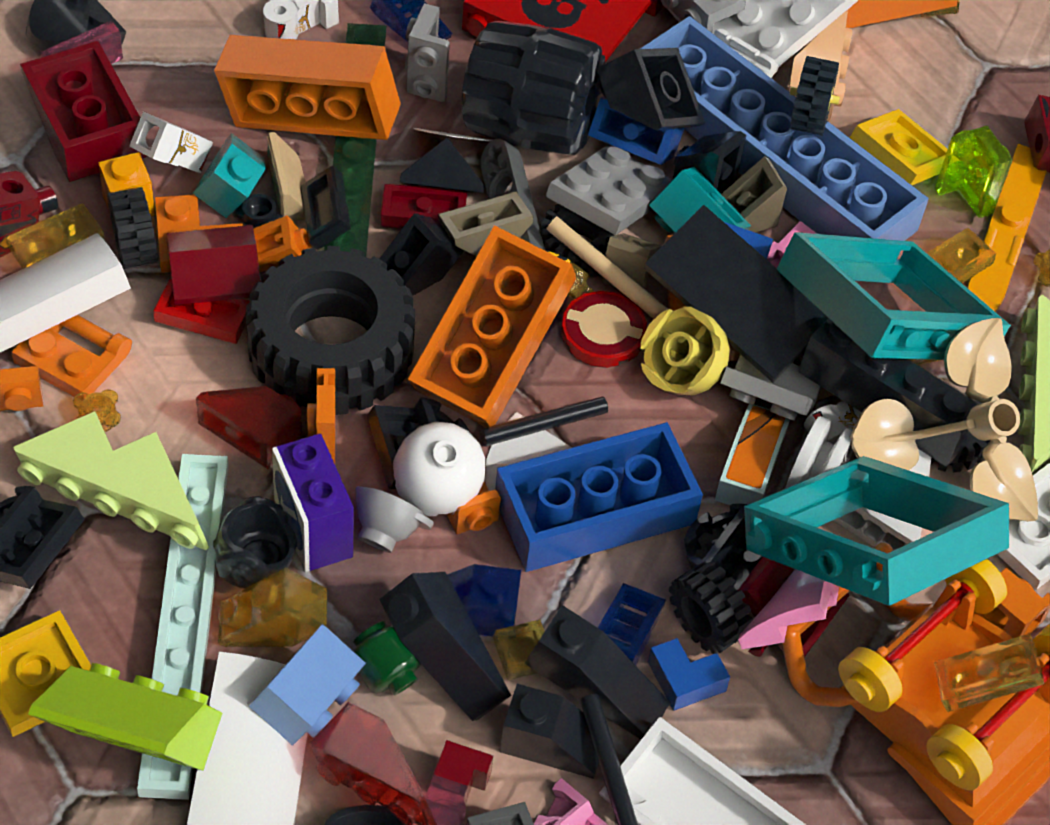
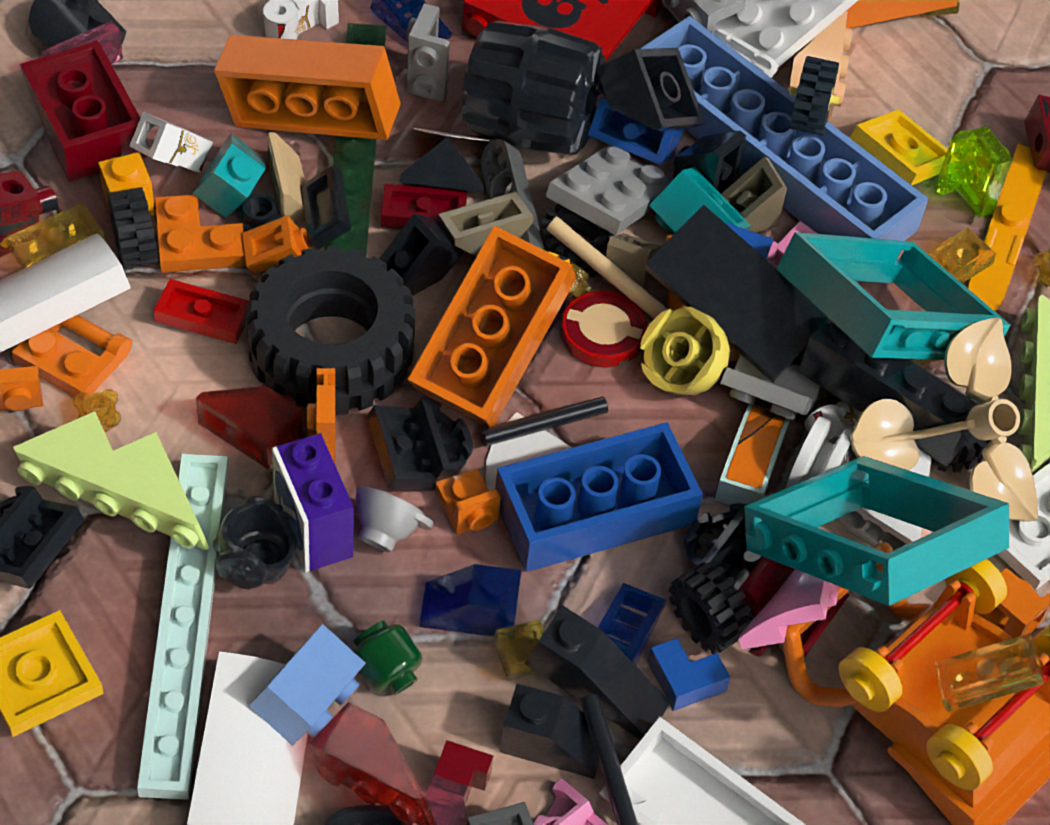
lime slope [28,663,223,771] -> none
dark red slope [167,225,261,305] -> none
clear yellow slope [218,567,327,647] -> none
black slope [379,571,512,721] -> none
white cylinder [393,422,485,516] -> none

